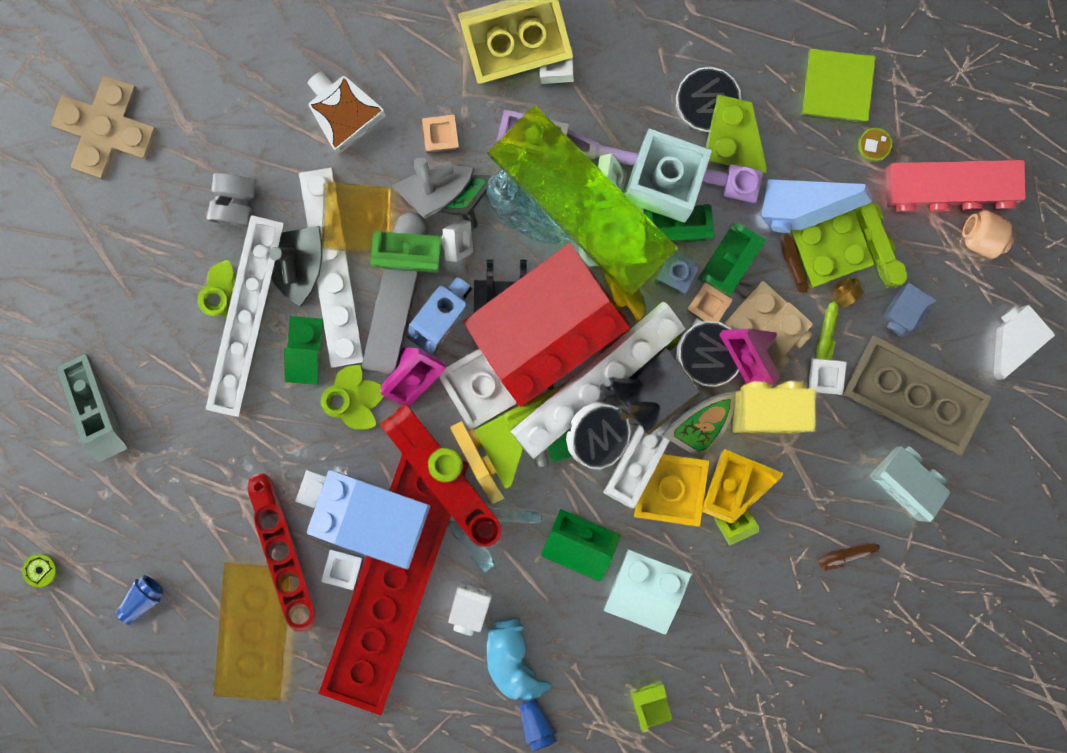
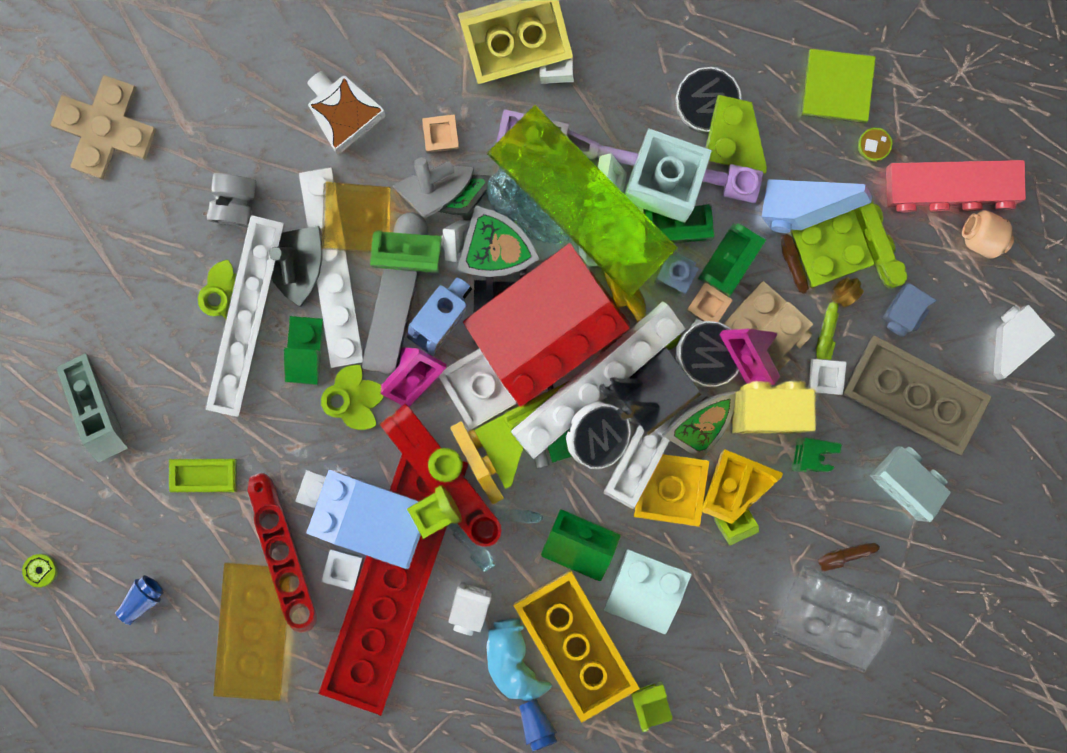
none -> lime tile [169,459,237,492]
none -> lime tile [407,485,462,538]
none -> shield [457,205,540,277]
none -> yellow brick [513,570,640,723]
none -> clear slope [773,565,897,673]
none -> green hinge [791,437,842,472]

